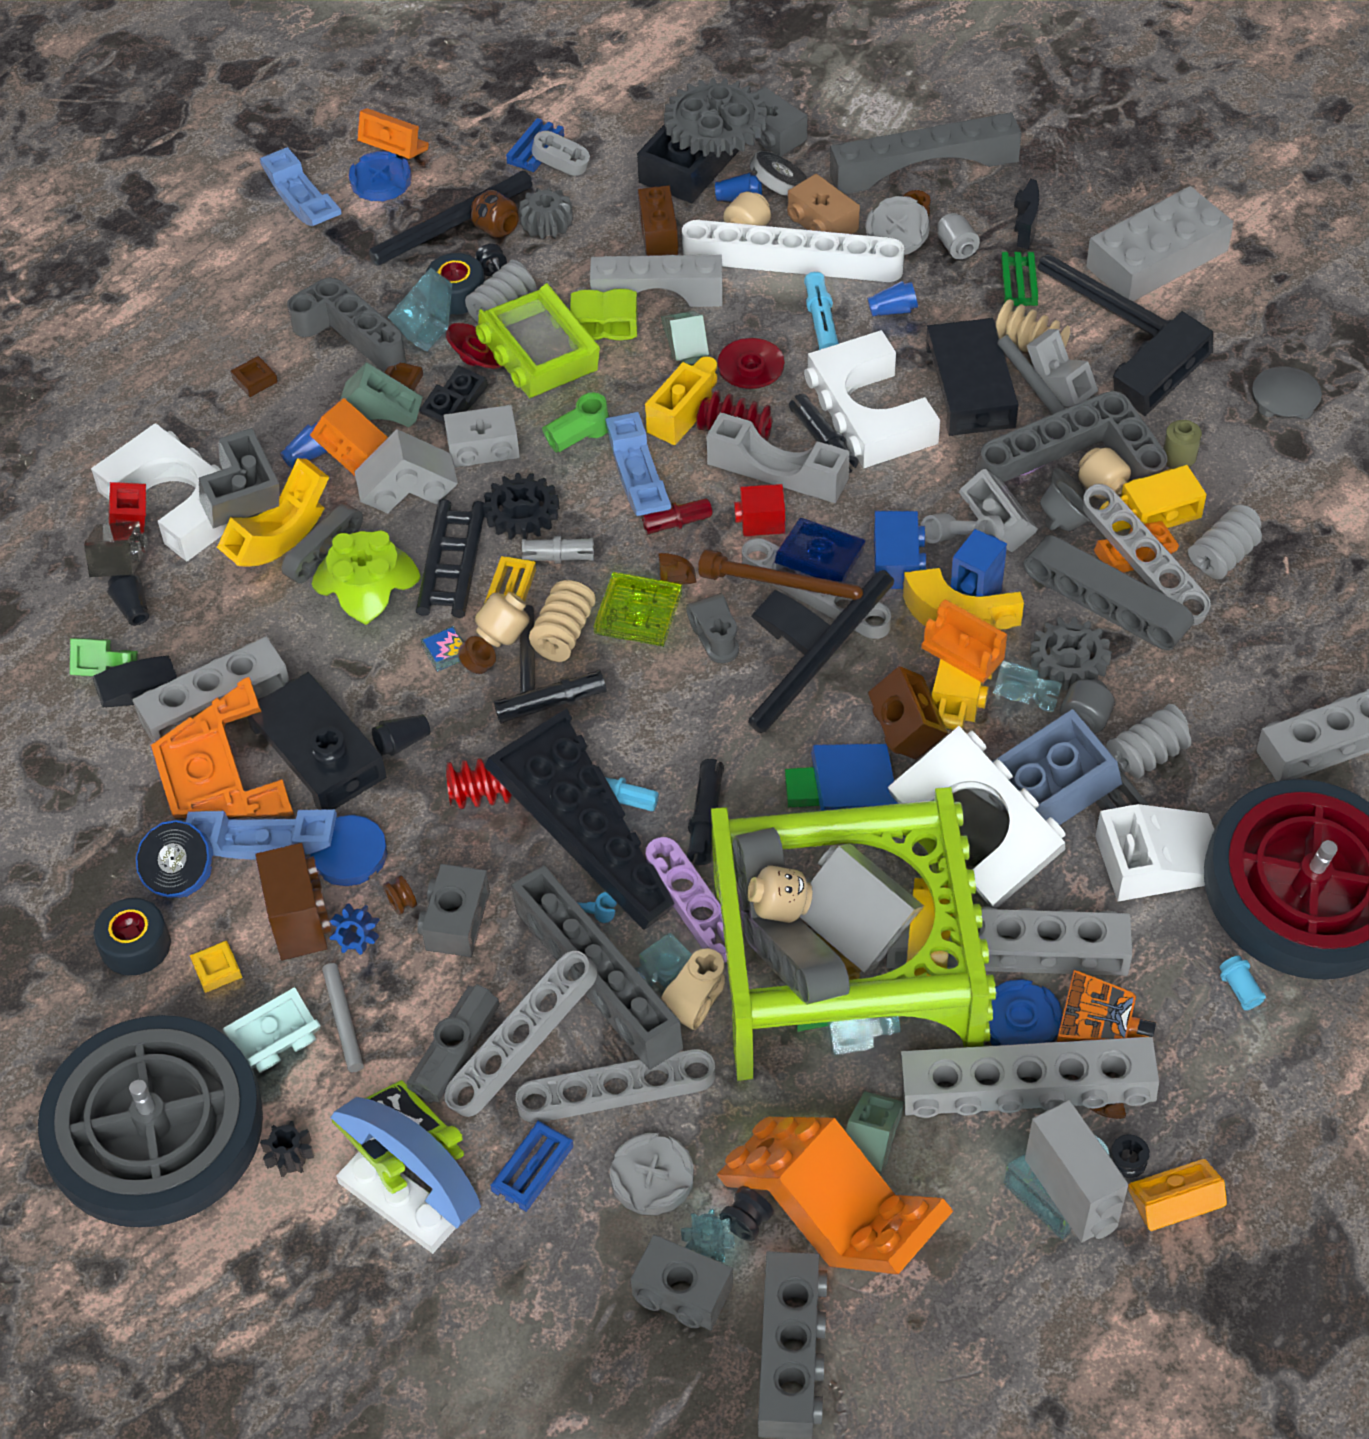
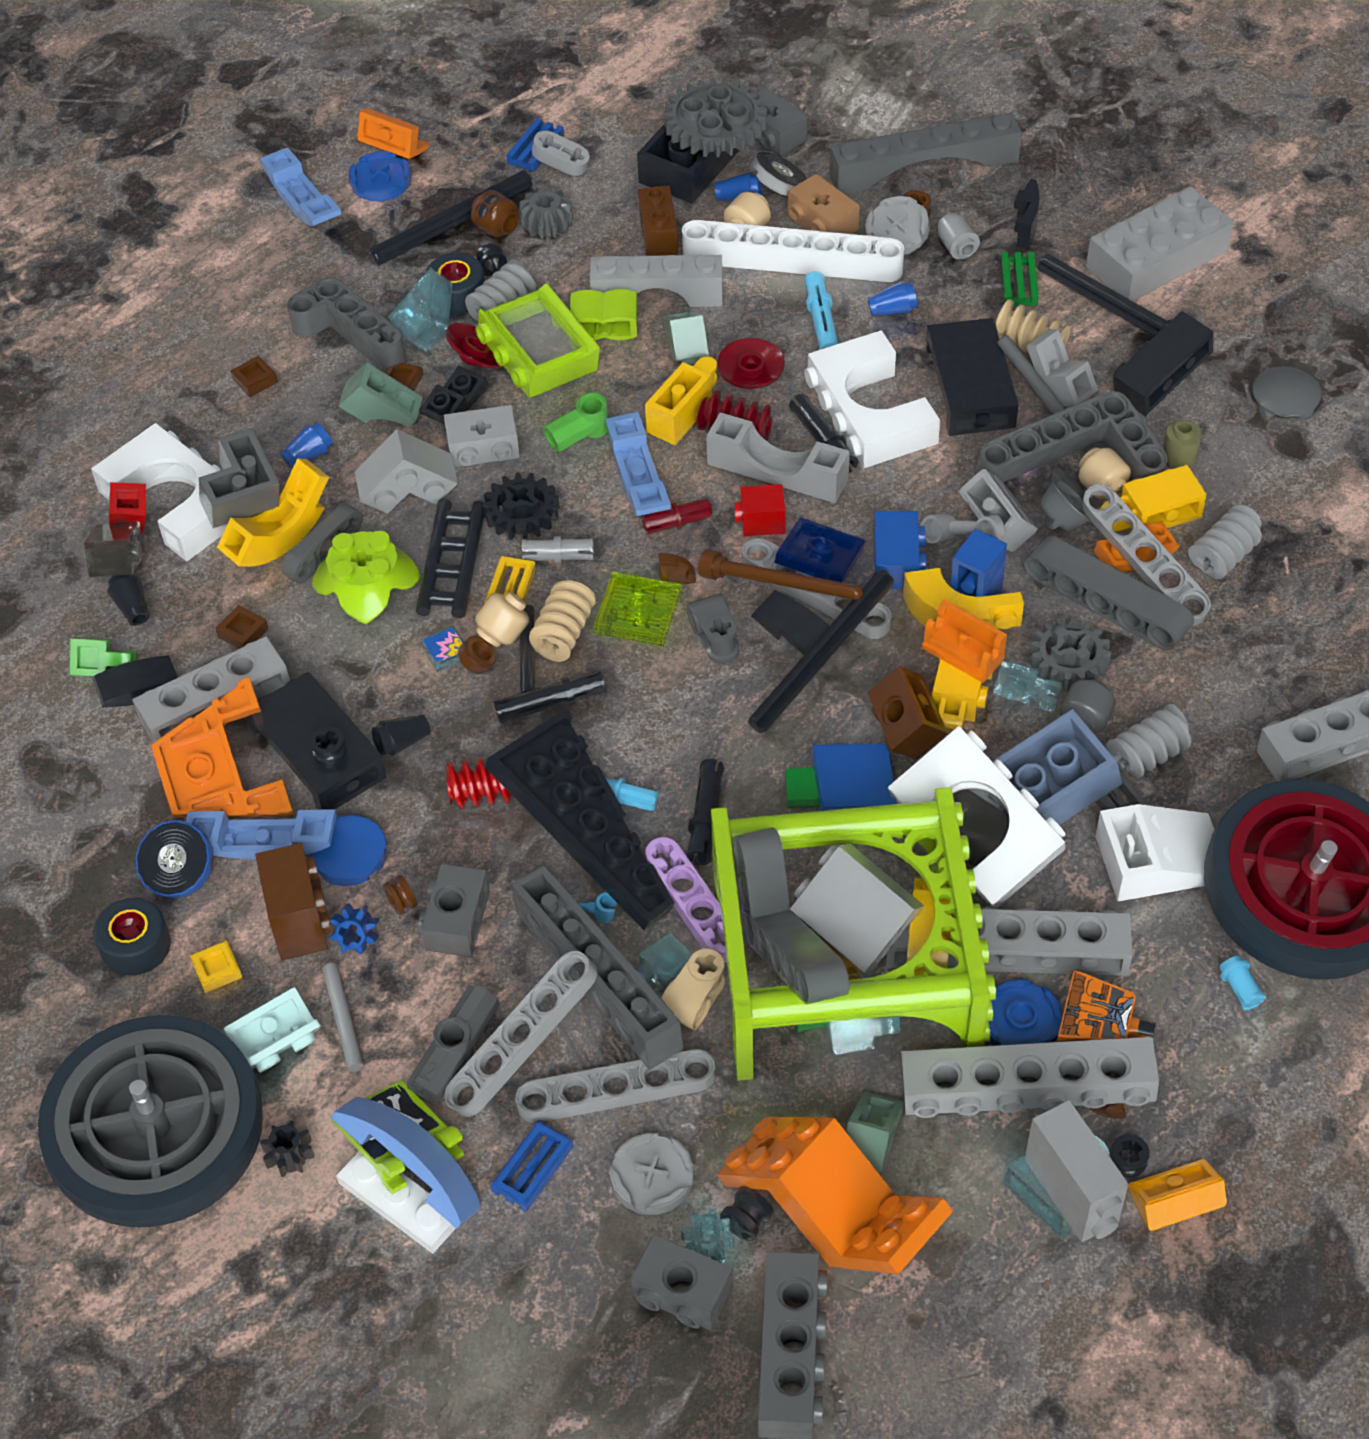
orange hinge [310,398,388,476] -> none
tan head [748,865,812,923] -> none
none -> reddish brown plate [215,605,269,649]

